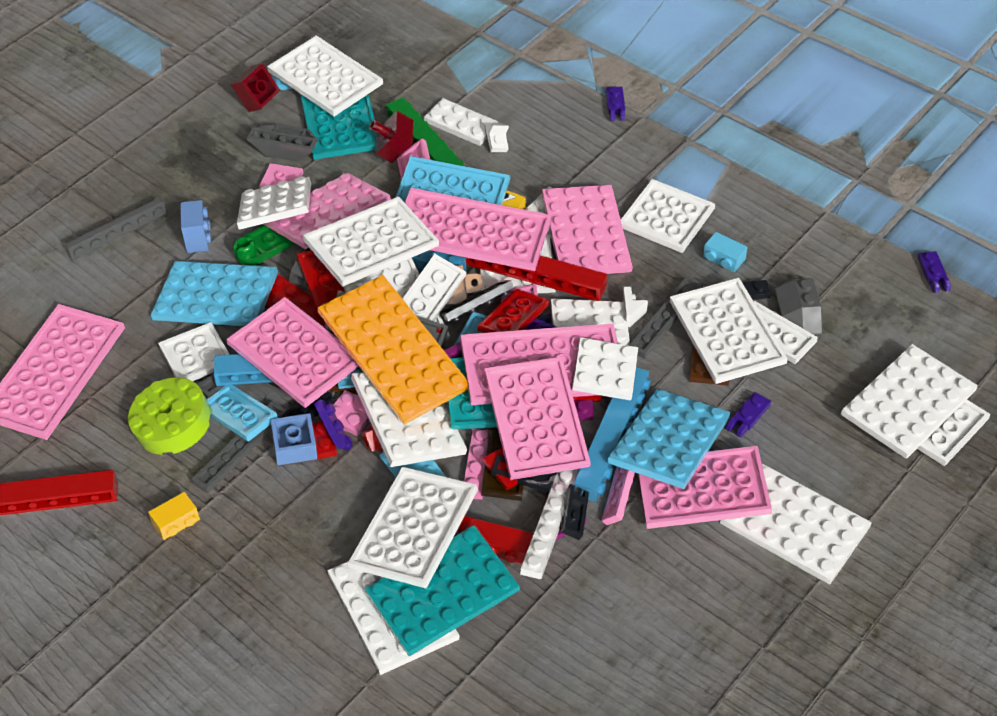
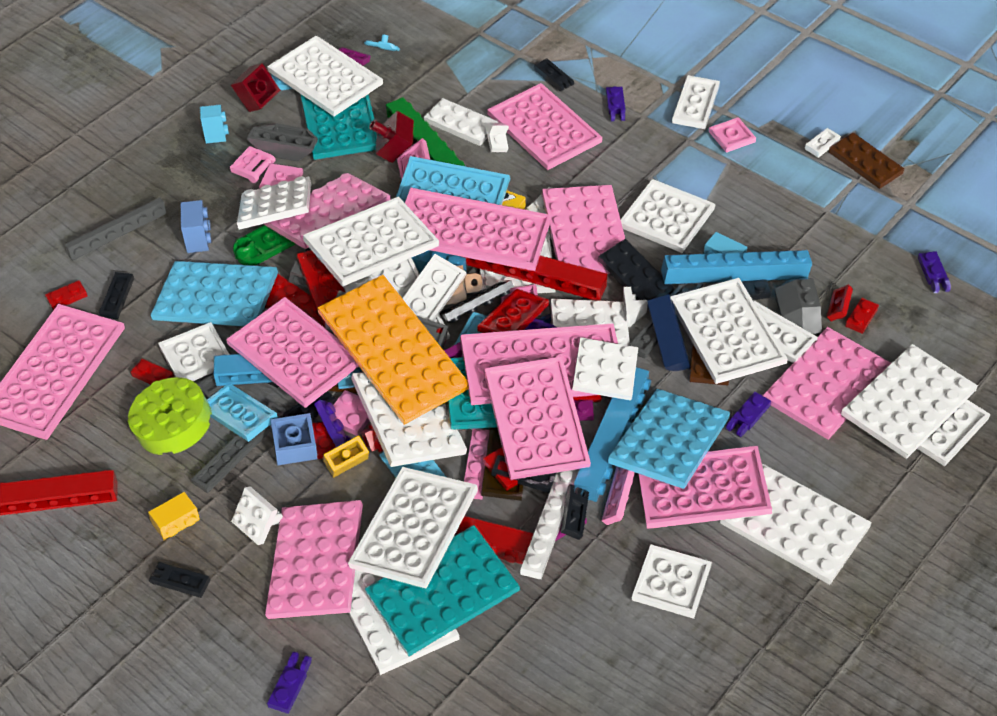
none -> red plate [45,280,88,311]
none -> black plate [99,272,134,319]
none -> red plate [131,359,174,385]
none -> black hinge [149,562,210,598]
none -> medium azure brick [200,105,229,143]
none -> bright pink plate [230,146,276,183]
none -> white plate [231,486,283,545]
none -> bright pink plate [265,500,363,619]
none -> dark purple hinge [267,651,312,714]
none -> yellow brick [323,436,369,478]
none -> magenta plate [338,47,371,66]
none -> medium azure piece [364,35,400,51]
none -> bright pink plate [487,83,602,170]
none -> black hinge [534,59,575,92]
none -> black plate [598,238,675,310]
none -> white plate [632,544,712,619]
none -> dark blue brick [647,294,691,371]
none -> dark azure brick [661,250,812,284]
none -> white plate [672,75,720,129]
none -> bright pink plate [709,117,756,153]
none -> bright pink plate [763,327,891,440]
none -> white plate [805,128,841,158]
none -> red plate [827,284,853,321]
none -> reddish brown plate [829,133,905,189]
none -> red plate [845,298,879,334]

